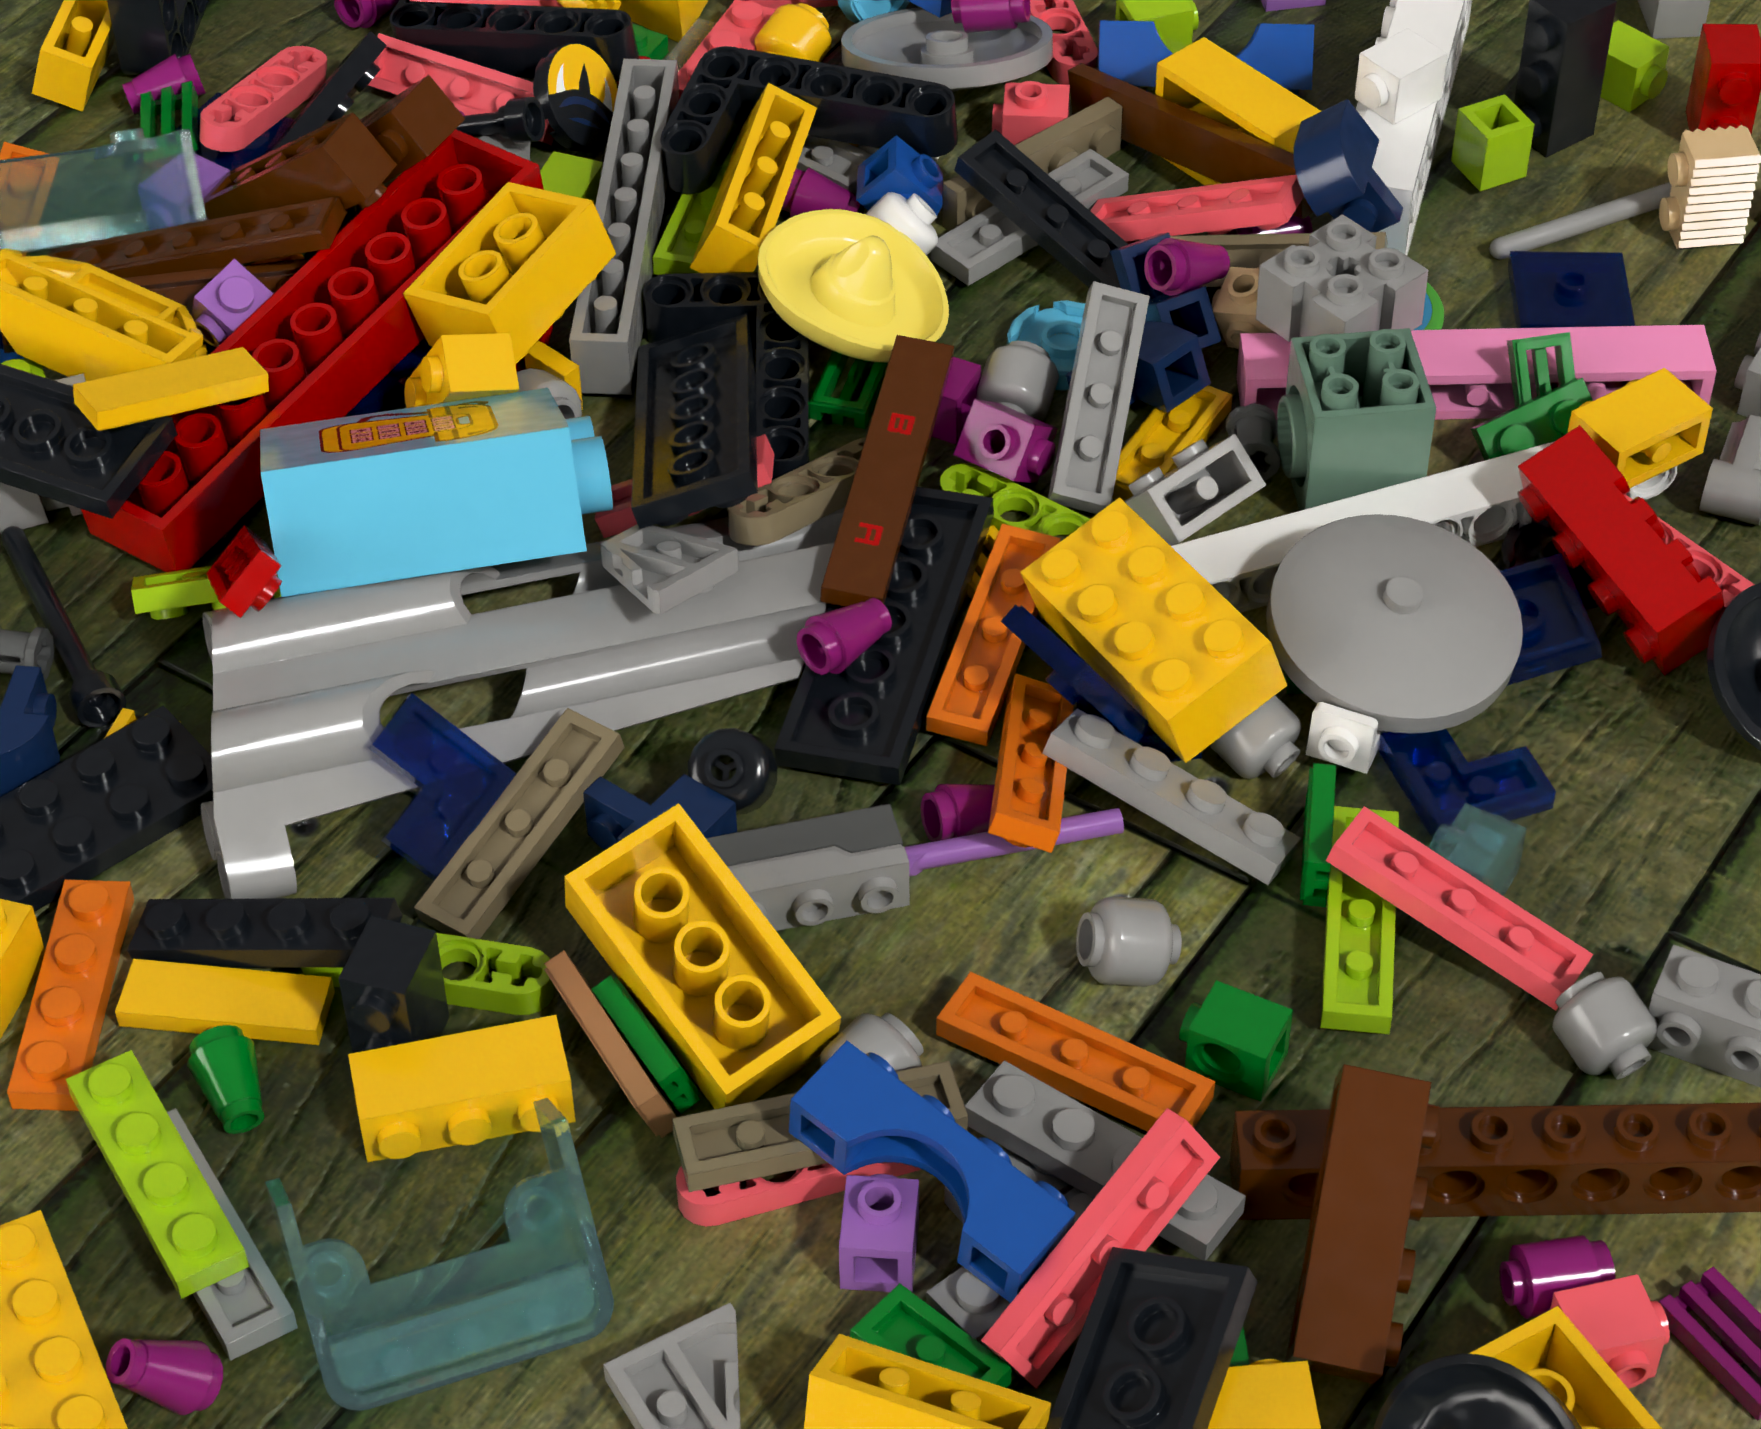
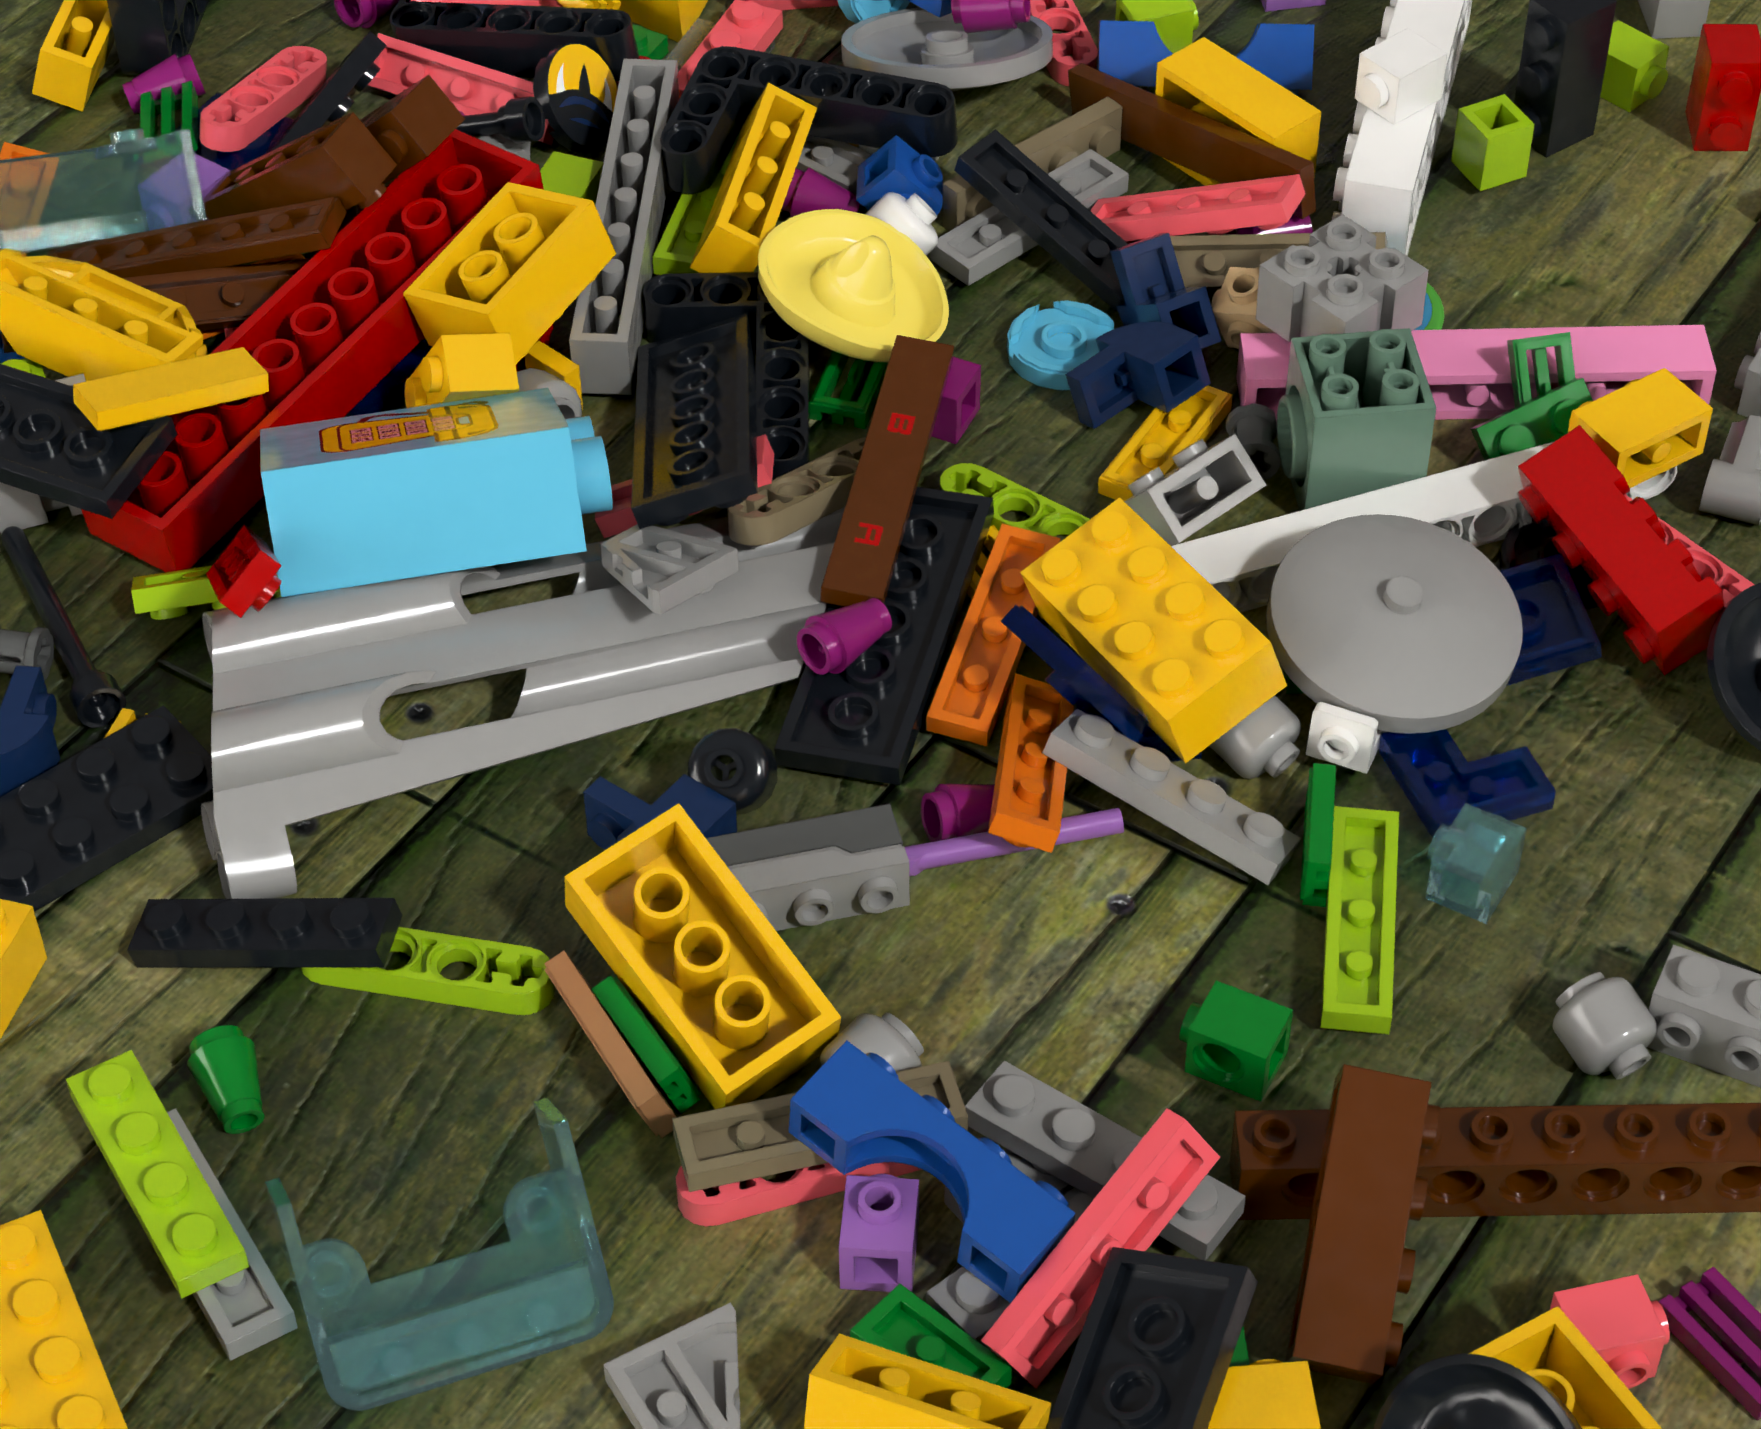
orange plate [7,879,135,1111] -> none
magenta cone [106,1338,223,1415] -> none
yellow tile [115,959,335,1045] -> none
medium lavender brick [191,258,274,348] -> none
black brick [338,916,450,1053] -> none
yellow brick [348,1015,576,1163] -> none
clear blue plate [368,693,516,881] -> none
dark tan plate [414,708,625,939] -> none
yellow head [754,3,832,62] -> none
orange plate [936,971,1215,1132] -> none
magenta brick [953,399,1058,484] -> none
light grey head [976,340,1059,421] -> none
coral brick [992,81,1070,145] -> none
light grey plate [1048,281,1150,514] -> none
light grey head [1076,897,1182,987] -> none
magenta cone [1144,238,1230,296] -> none
dark blue brick [1293,99,1403,232] -> none
coral plate [1325,806,1594,1011] -> none
light grey piece [1489,182,1672,260] -> none
magenta brick [1499,1235,1616,1319] -> none
clear blue plate [1508,251,1635,328] -> none
tan brick [1659,125,1761,249] -> none

